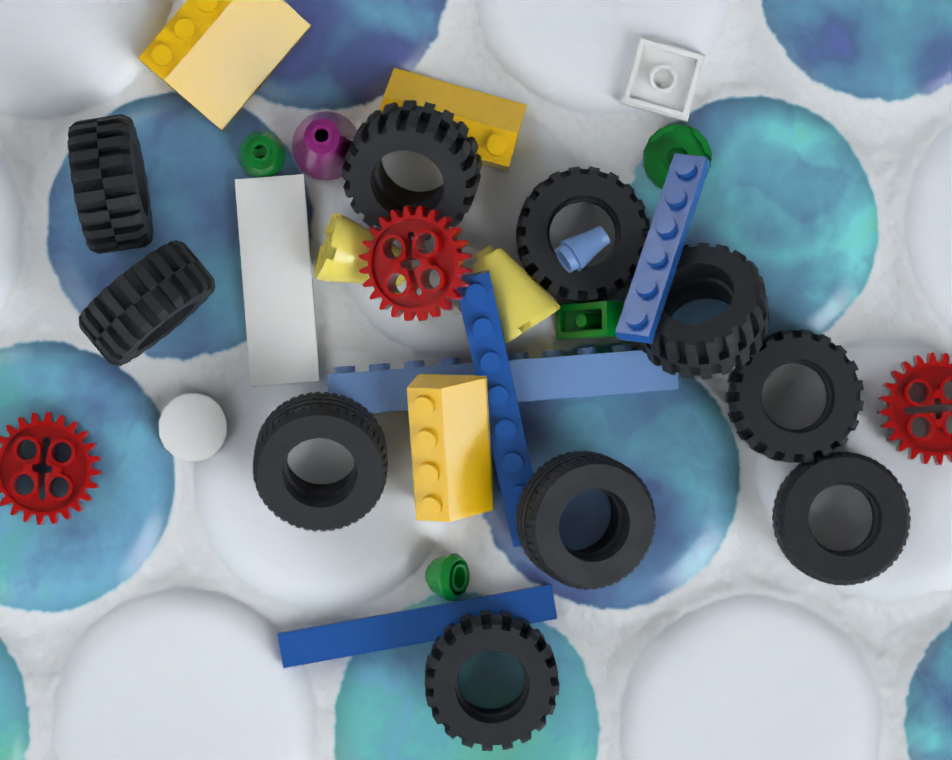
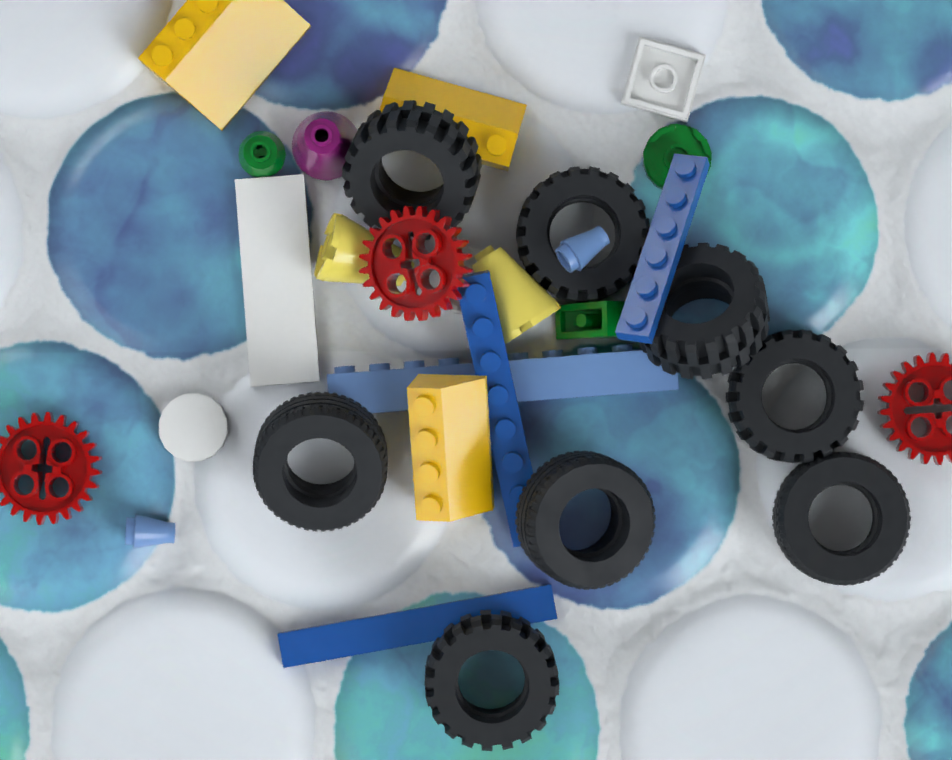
black tyre [67,114,153,254] -> none
black tyre [78,240,215,367] -> none
green cone [425,553,470,601] -> none
none -> medium blue cone [125,514,175,549]

